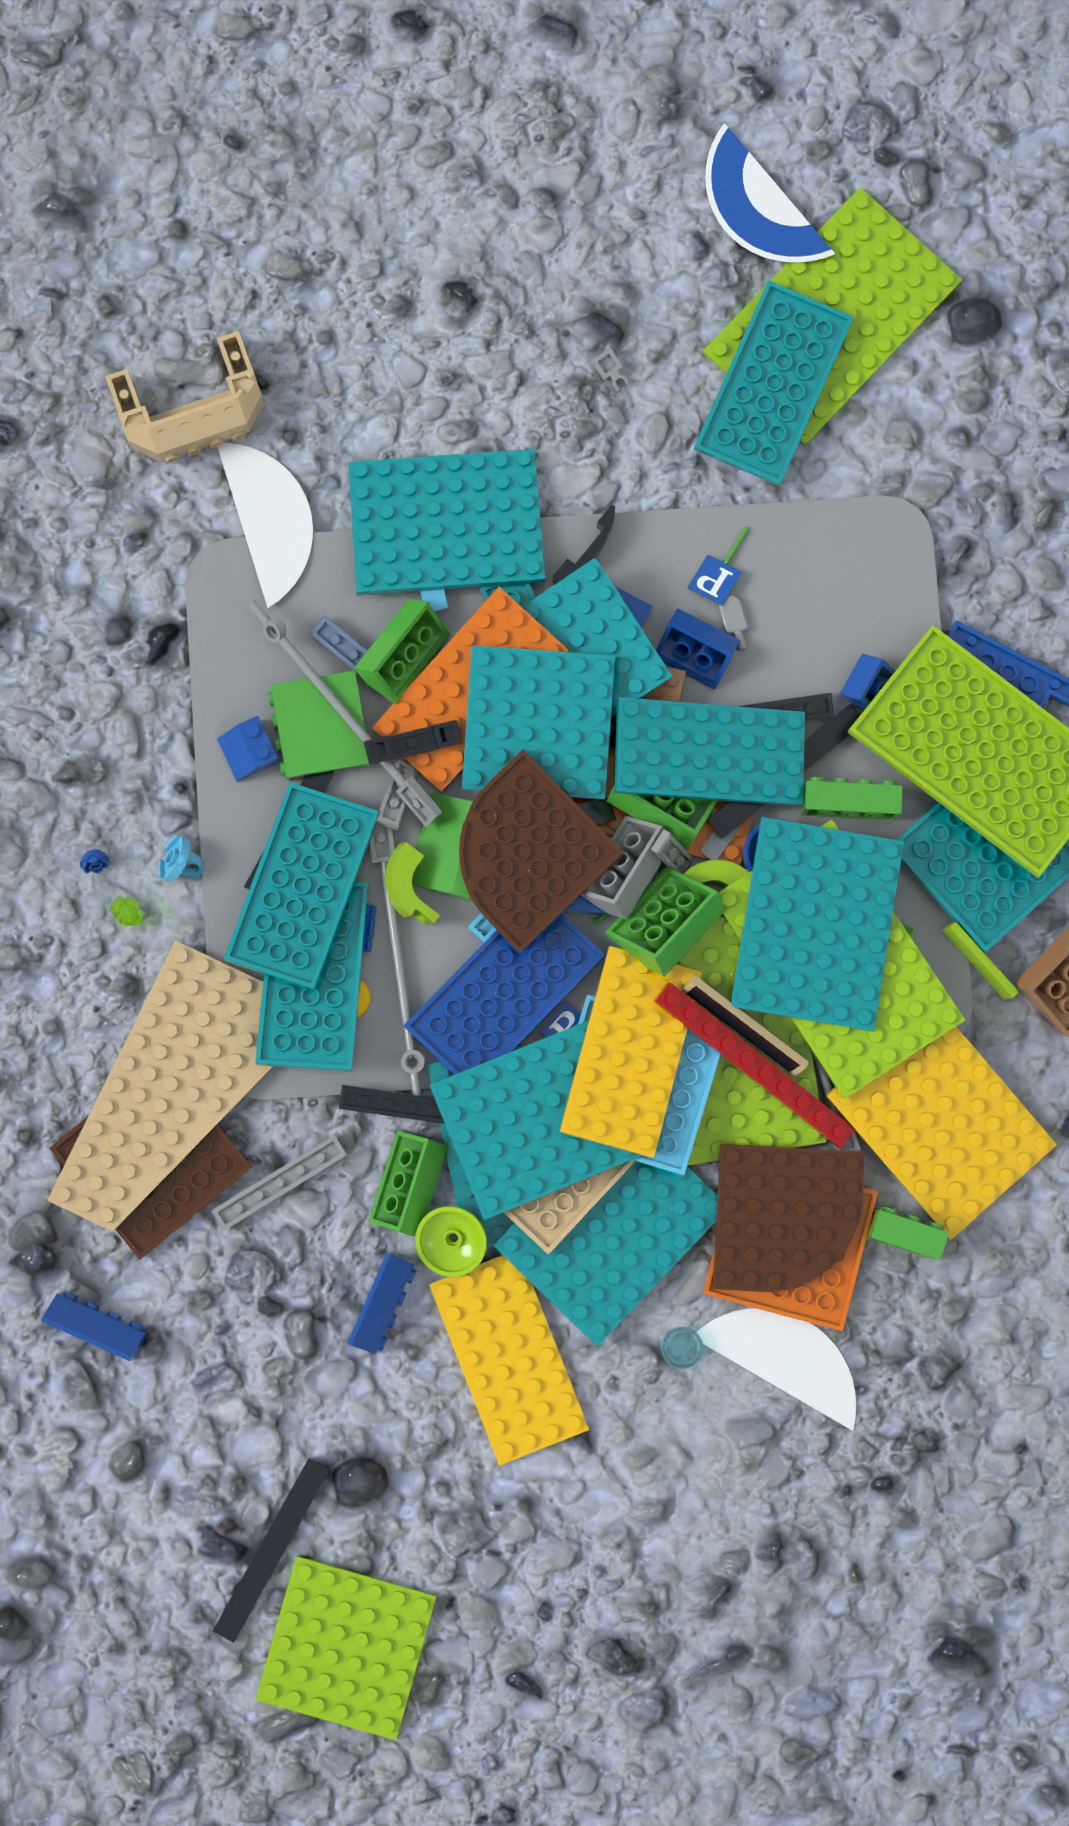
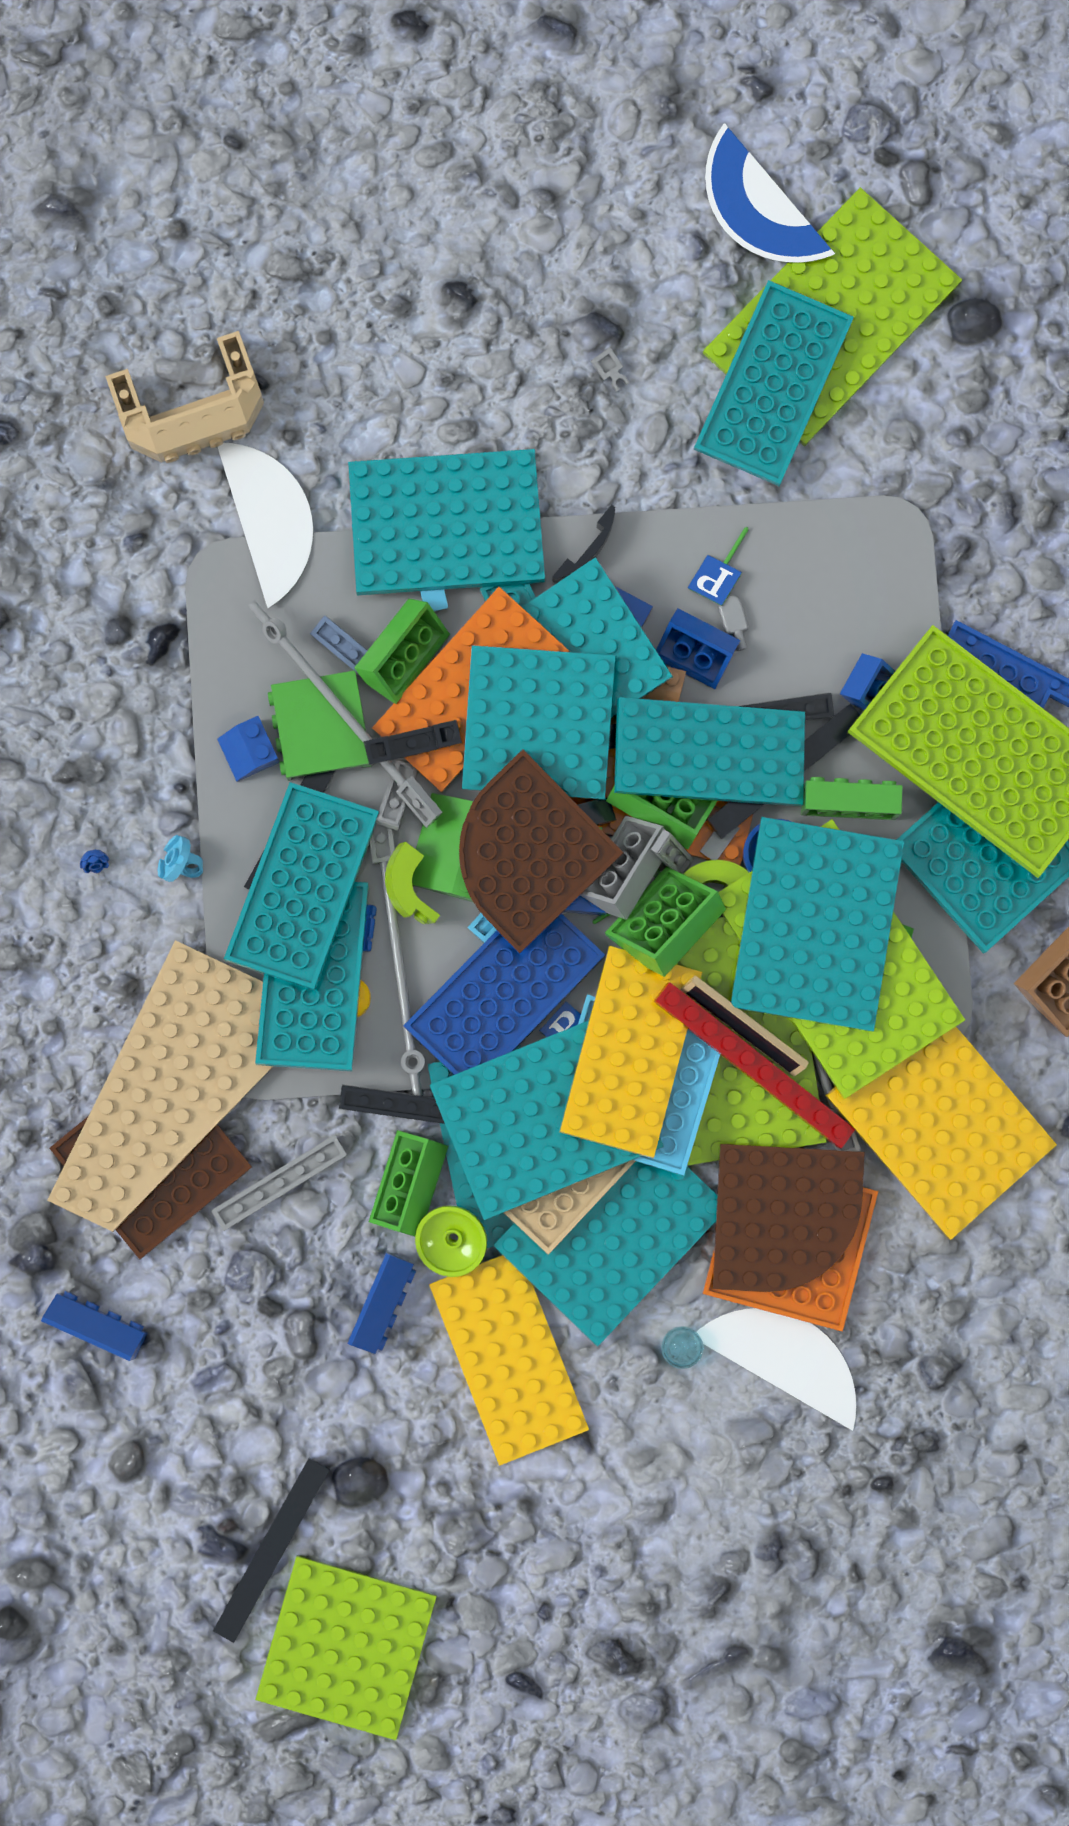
clear neon green rock [109,895,143,926] -> none
bright green brick [867,1207,949,1260] -> none
lime tile [941,922,1018,1000] -> none

